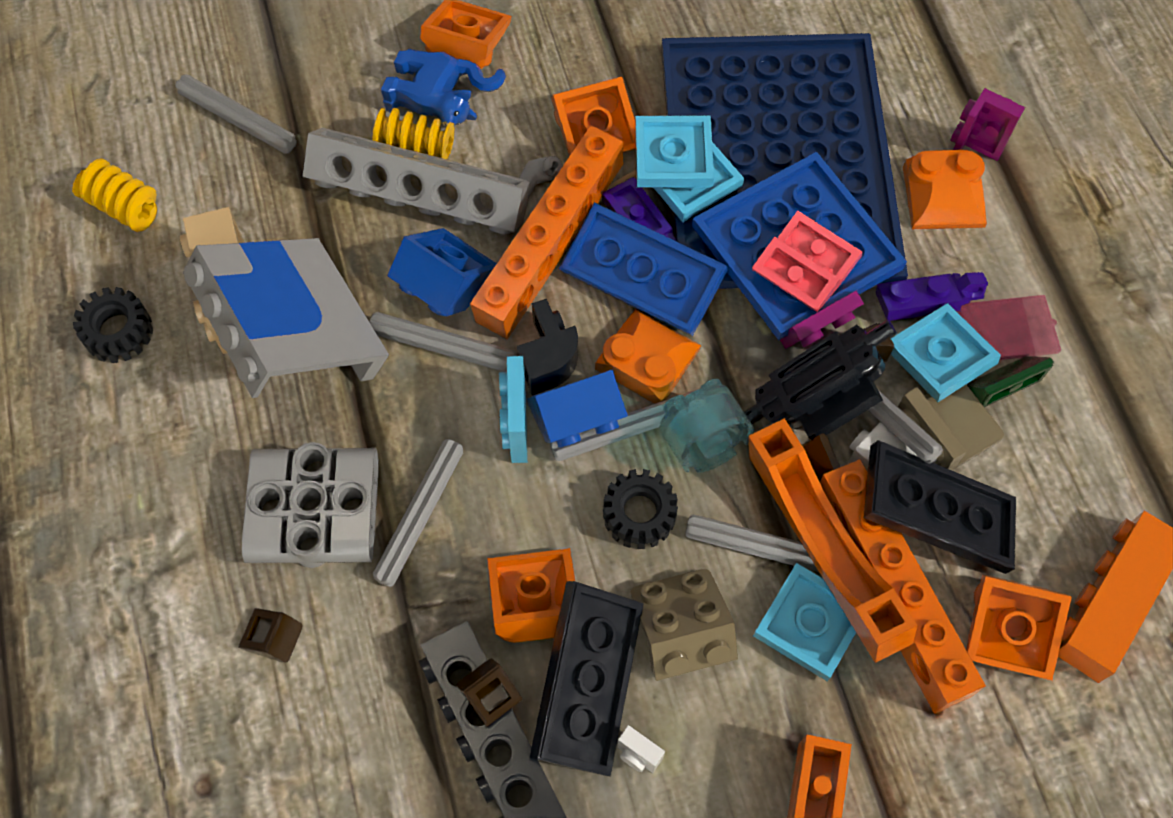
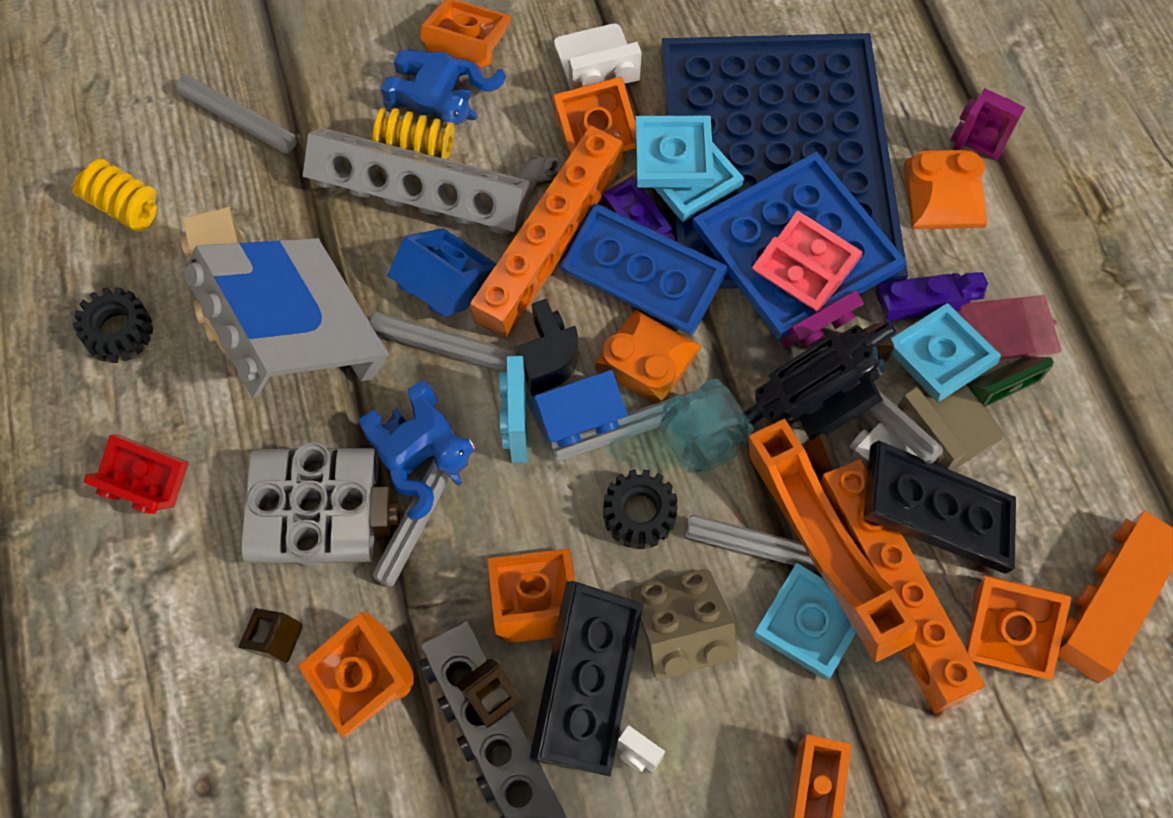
none -> red bracket [83,434,189,514]
none -> orange slope [298,612,414,737]
none -> blue animal [358,380,475,520]
none -> dark brown plate [370,487,400,540]
none -> white bracket [554,23,642,90]

